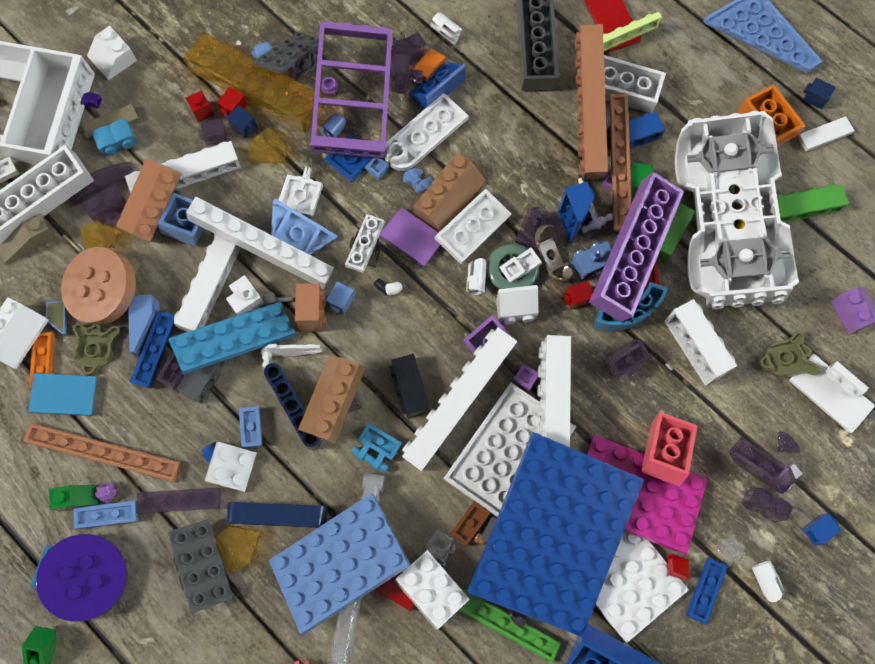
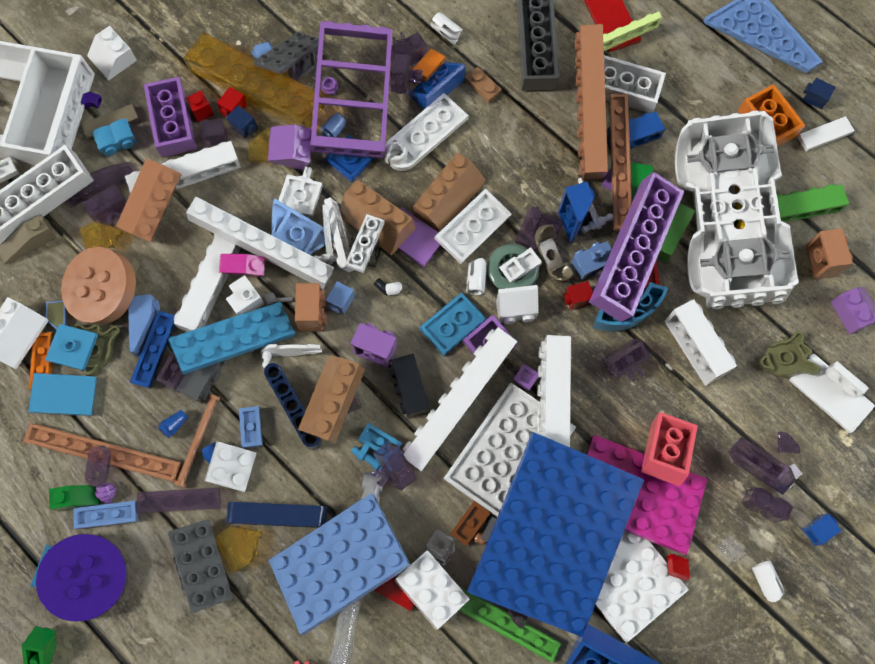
medium blue brick [158,193,204,246] -> none
medium blue tile [365,157,390,180] -> none
medium blue piece [403,168,433,194] -> none
blue tile [685,557,728,625] -> none
none -> dark azure plate [45,324,98,371]
none -> clear purple plate [85,445,111,486]
none -> medium lavender brick [144,77,197,157]
none -> blue cone [158,409,188,438]
none -> nougat bar [174,394,220,488]
none -> dark pink slope [219,254,265,278]
none -> medium lavender slope [268,124,312,170]
none -> white piece [314,204,338,264]
none -> white plate [324,197,354,273]
none -> medium nougat slope [339,179,416,256]
none -> medium lavender brick [350,323,398,368]
none -> clear purple brick [371,442,417,491]
none -> dark azure tile [419,292,487,357]
none -> medium nougat plate [465,67,502,103]
none -> nougat brick [805,228,853,280]

